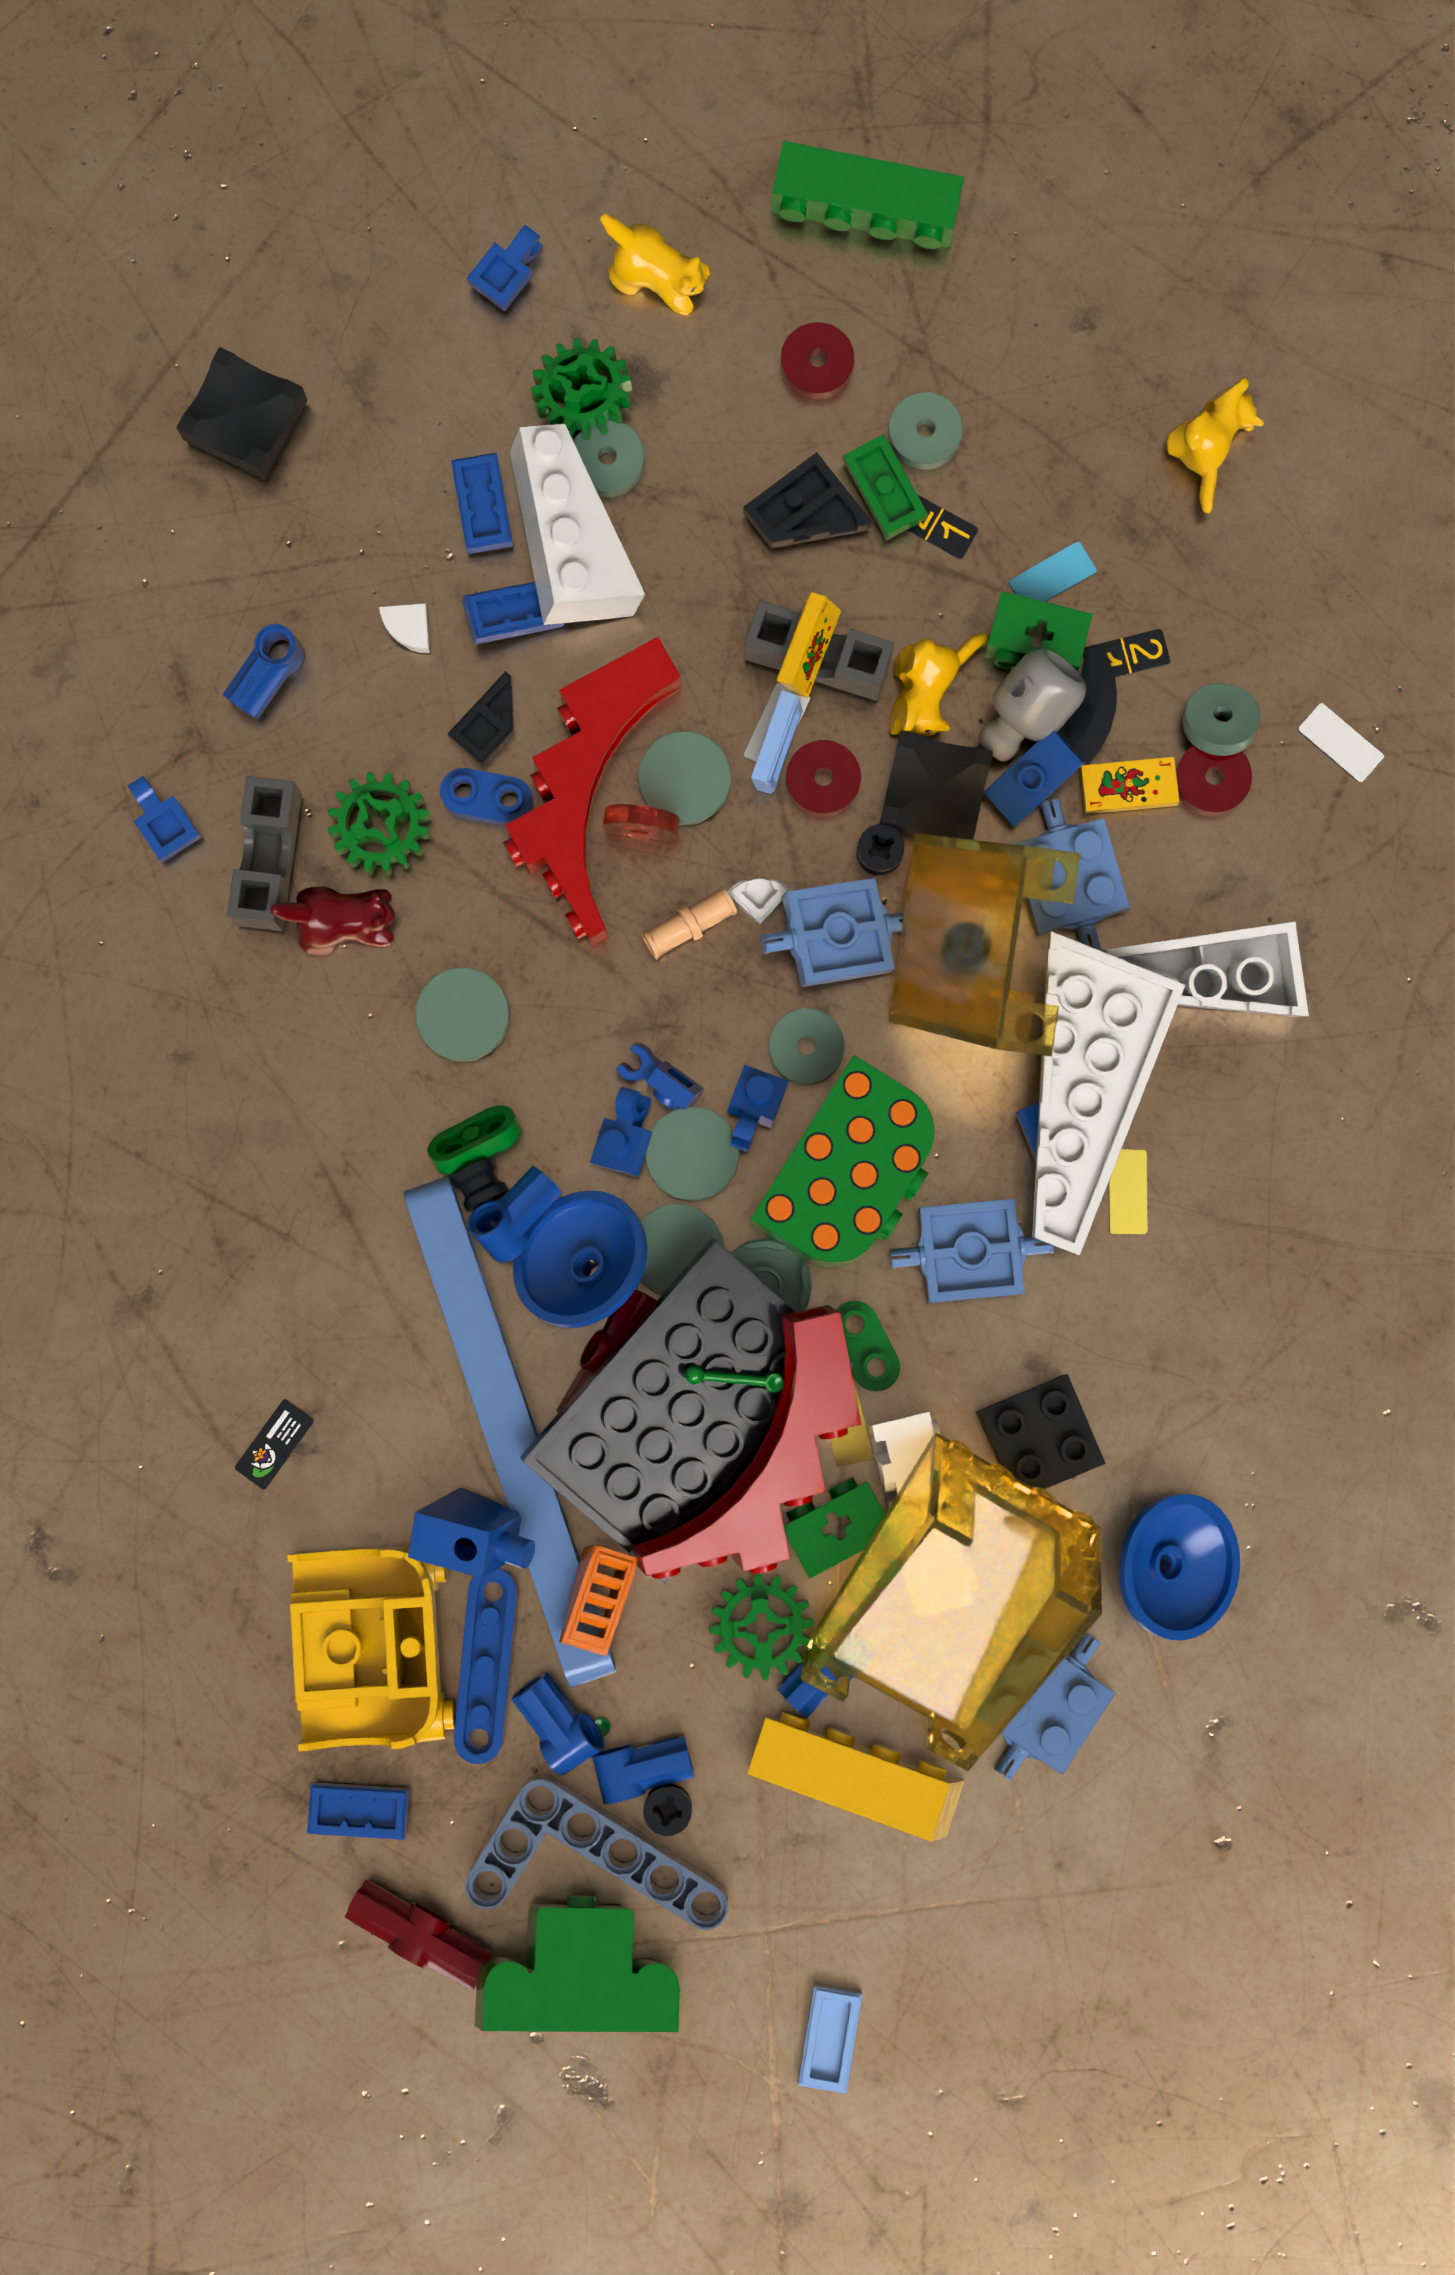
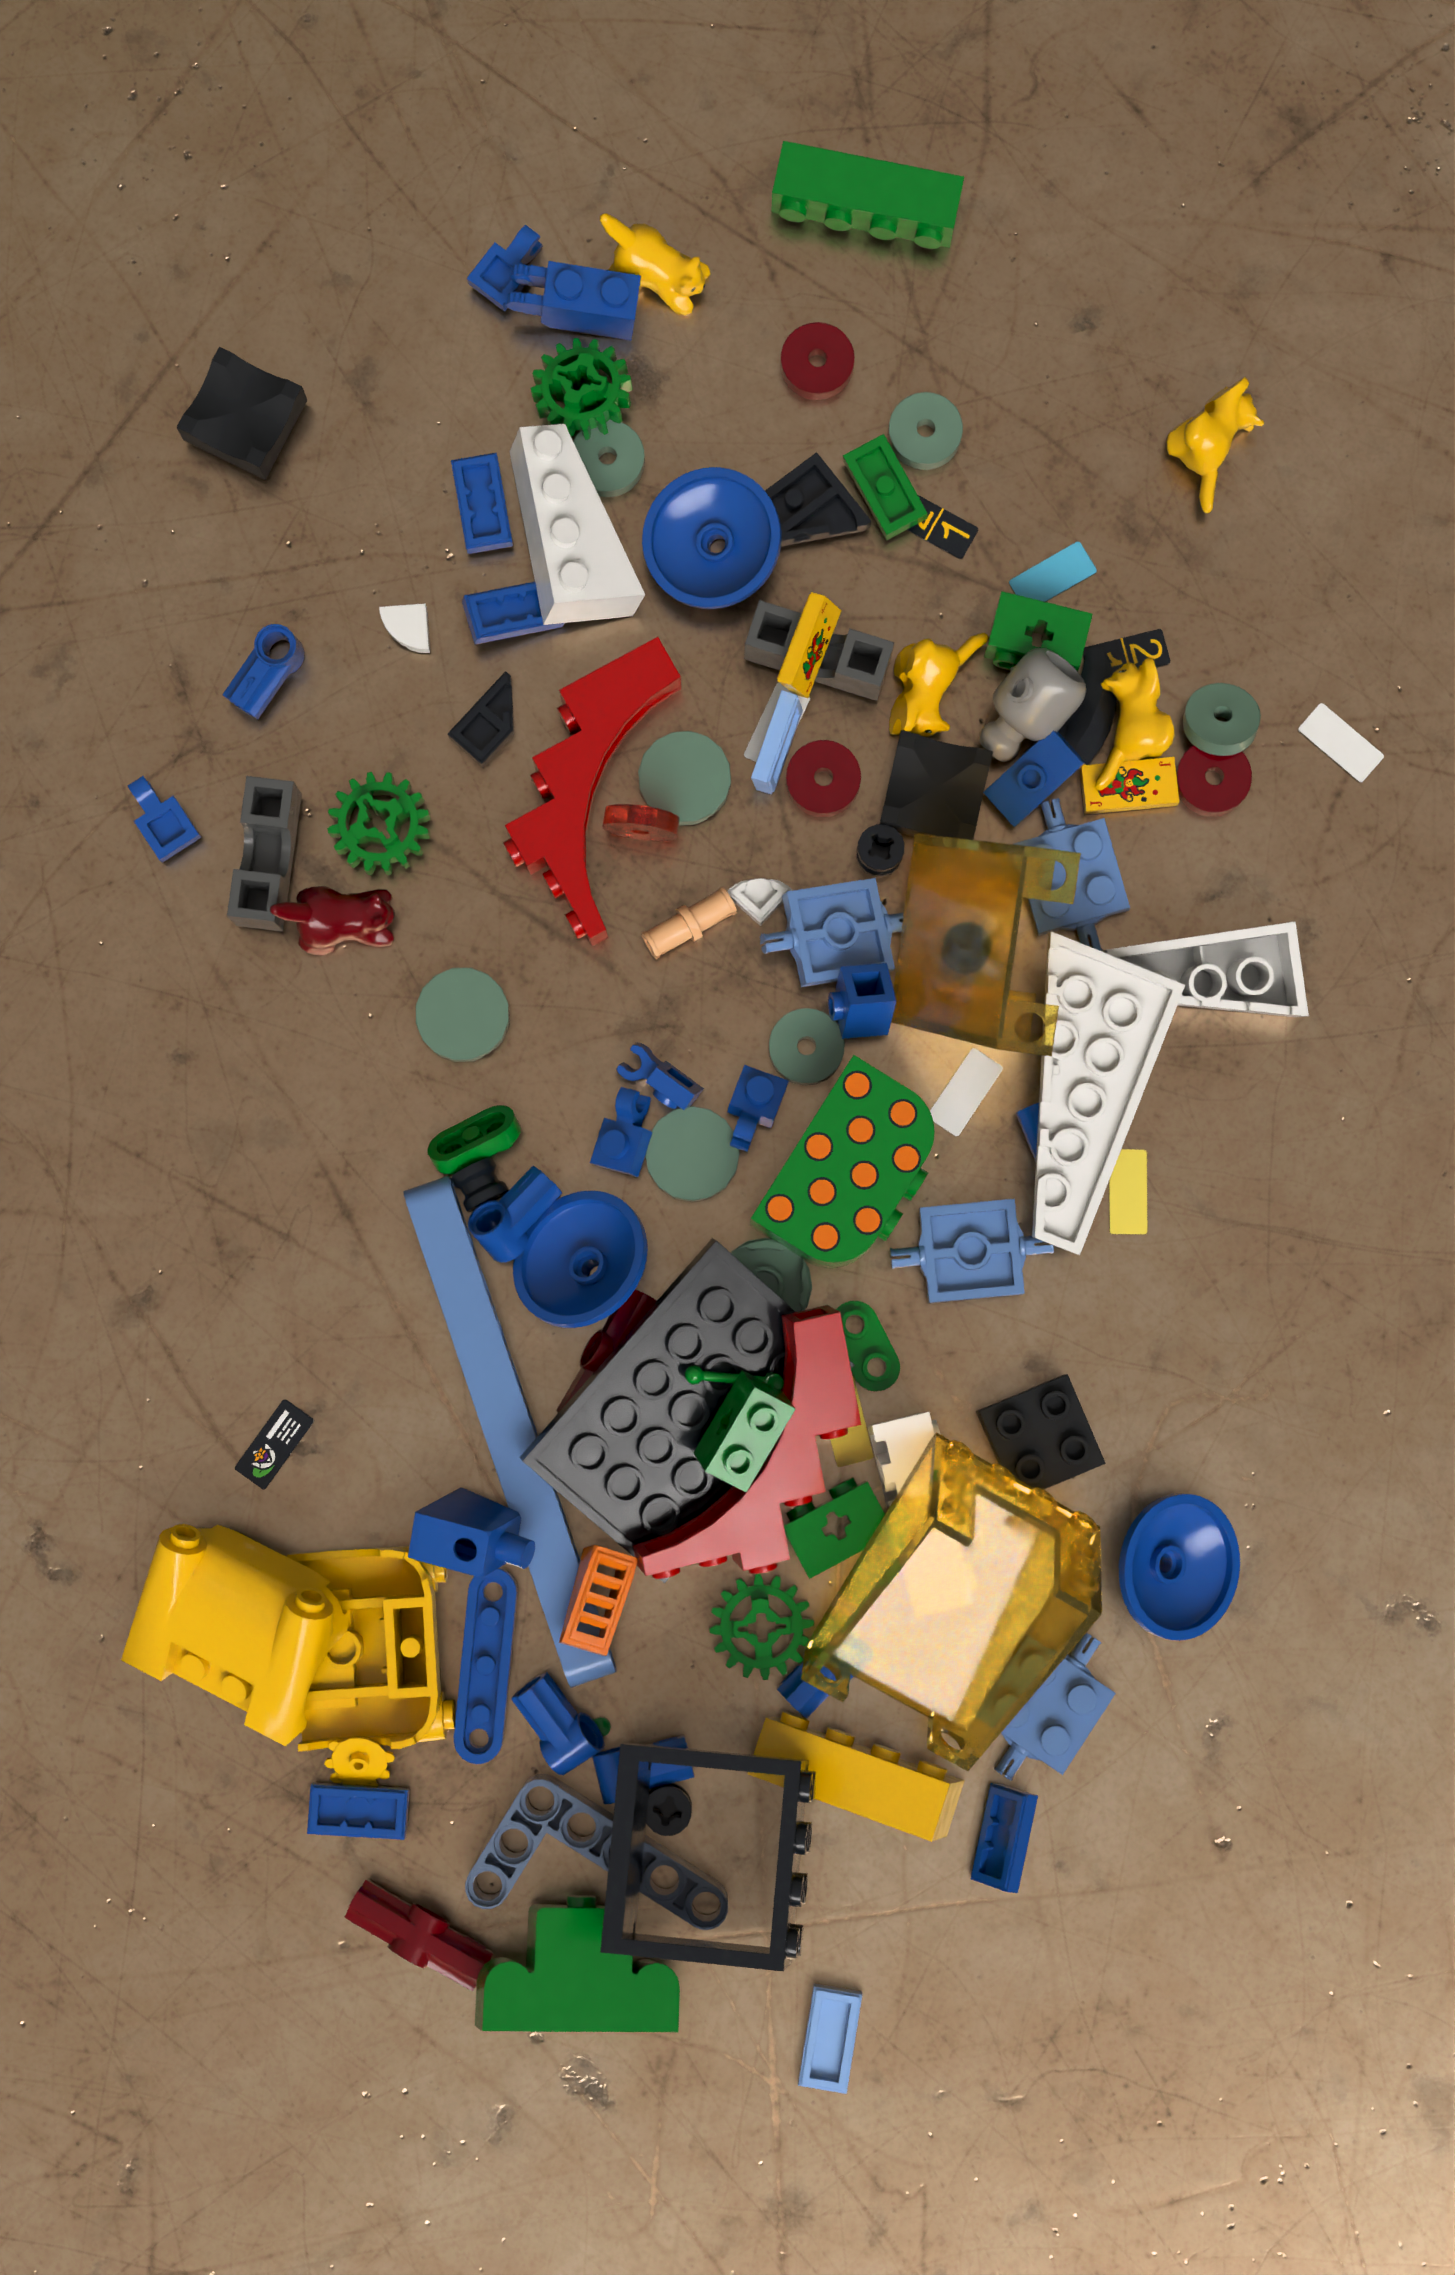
blue plate [440,768,534,826] -> none
sand green tile [640,1203,724,1296] -> none
none -> yellow piece [121,1524,349,1746]
none -> yellow piece [324,1737,395,1786]
none -> blue hinge [505,261,641,341]
none -> black window [600,1743,816,1971]
none -> blue dish [642,467,782,609]
none -> brick [693,1370,796,1492]
none -> blue brick [828,963,896,1039]
none -> white sticker [930,1048,1003,1136]
none -> blue plate [970,1783,1038,1893]
none -> yellow animal [1095,658,1175,790]

